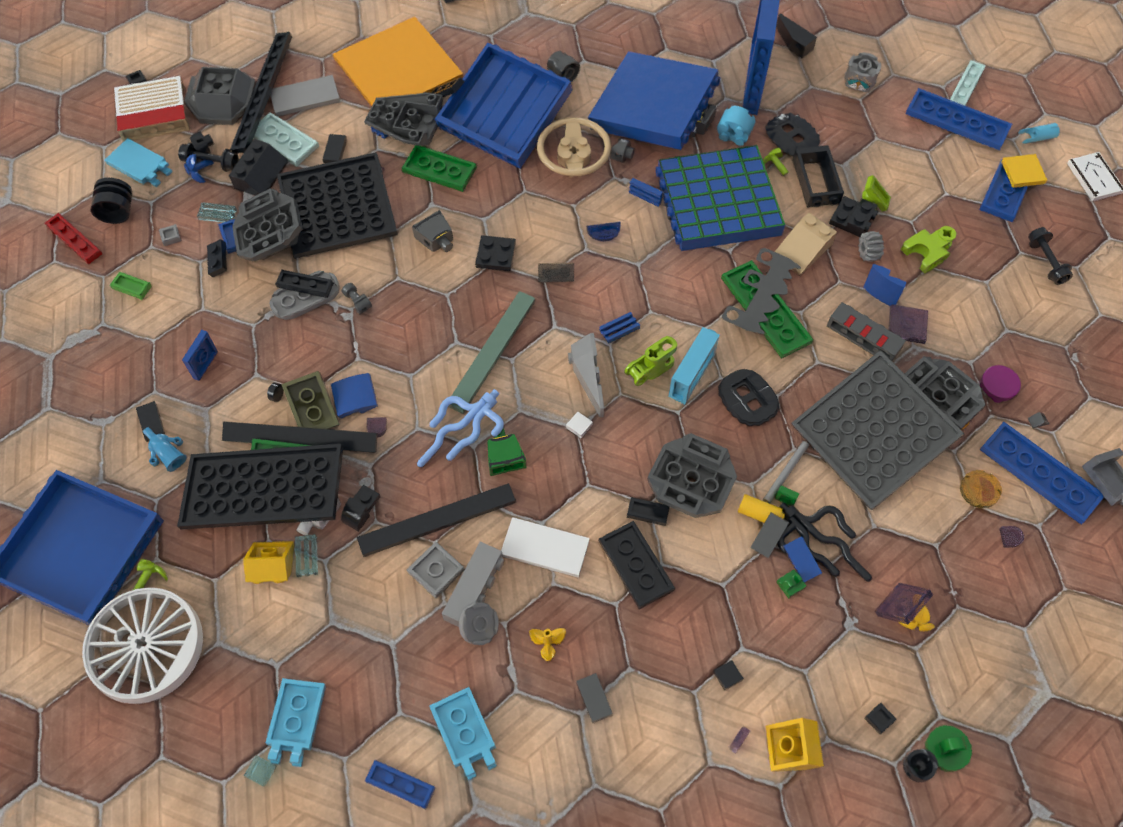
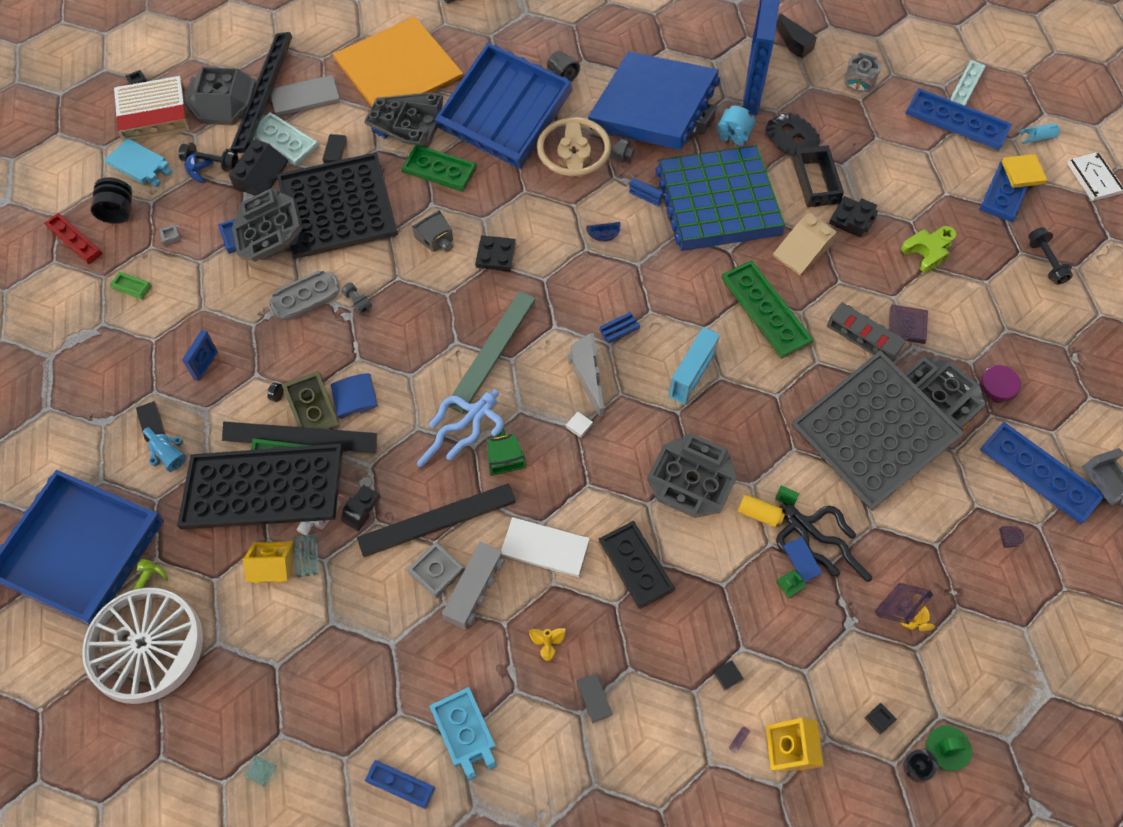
black piece [190,131,214,153] -> none
clear light blue tile [197,202,237,222] -> none
black plate [207,239,227,277] -> none
medium azure tile [265,678,326,767] -> none
black tile [275,270,334,298] -> none
tile [366,417,387,438] -> none
black tile [431,78,465,97] -> none
light grey tile [459,602,499,645] -> none
clear smoke plate [538,263,574,282] -> none
lime piece [624,336,677,386] -> none
black tile [627,497,670,526] -> none
black piece [718,369,779,427] -> none
dark grey piece [722,248,801,334] -> none
dark grey tile [750,512,789,558] -> none
lime plant [763,147,789,176] -> none
light grey bar [763,441,809,504] -> none
light grey gear [858,231,885,262] -> none
lime tile [862,175,891,212] -> none
blue slope [864,264,906,308] -> none
clear yellow tile [960,470,1002,509] -> none
dark grey piece [1028,412,1049,428] -> none

